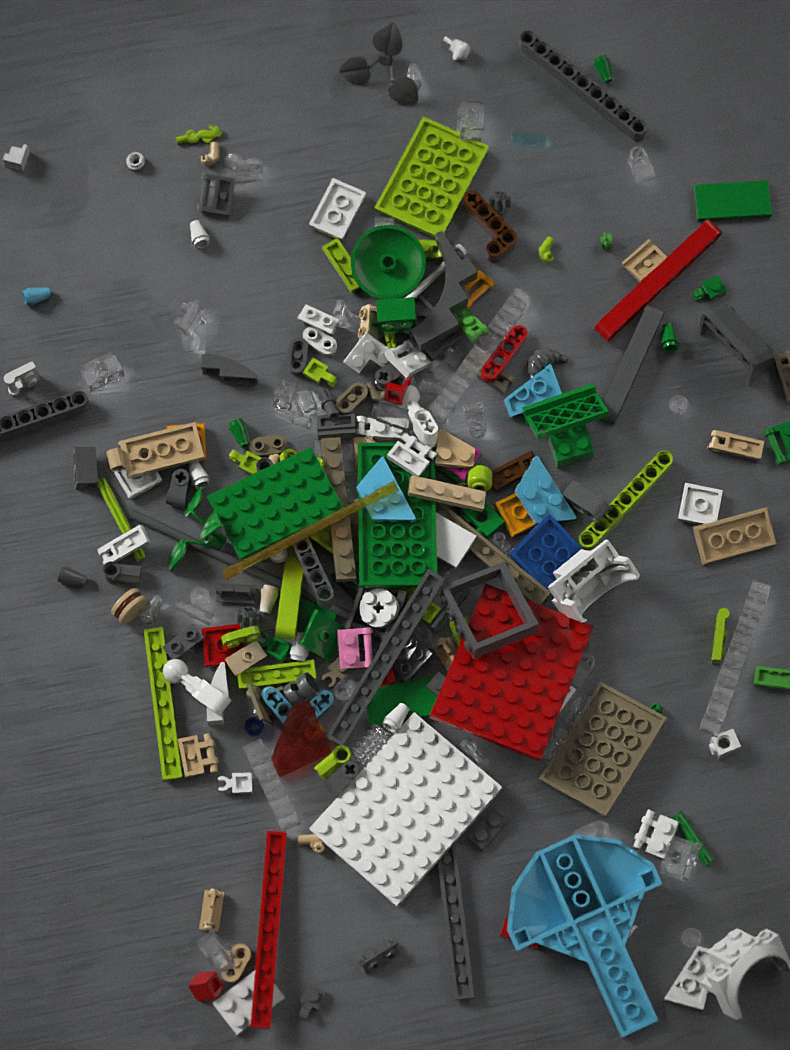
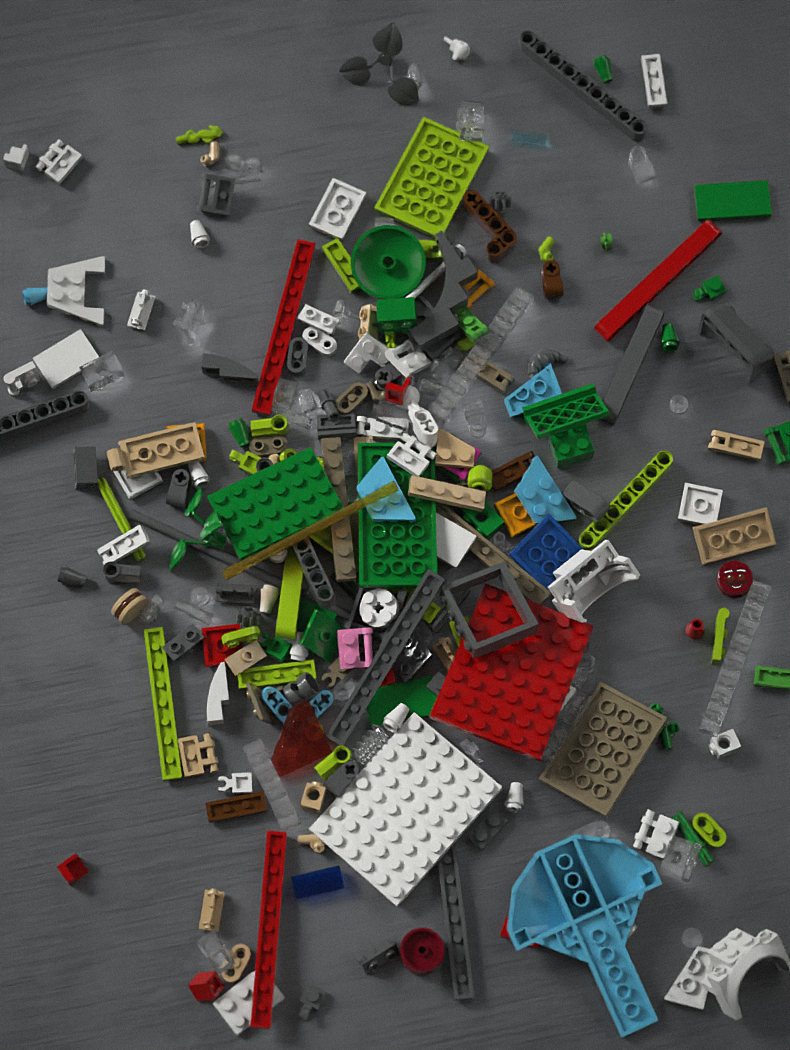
white plate [126,152,145,170] -> none
white beam [163,659,232,716] -> none
clear blue plate [244,717,264,736] -> none
lime plate [303,358,337,388] -> none
red beam [481,325,528,384] -> none
tan plate [622,239,667,283] -> none
none -> white tile [33,329,101,389]
none -> white plate [35,139,83,185]
none -> white wing [47,256,105,327]
none -> red panel [57,853,89,886]
none -> white hinge [127,289,156,330]
none -> reddish brown plate [205,791,267,823]
none -> lime piece [251,415,289,438]
none -> red plate [252,239,316,416]
none -> clear blue piece [291,865,345,899]
none -> tan brick [301,781,326,814]
none -> dark red wheel [400,927,444,976]
none -> lime arm [456,337,476,351]
none -> white cone [504,782,524,813]
none -> reddish brown piece [541,260,564,298]
none -> white plate [641,54,667,108]
none -> green arm [660,722,680,750]
none -> red cone [686,619,705,640]
none -> lime plate [692,813,726,848]
none -> dark red head [716,560,753,598]

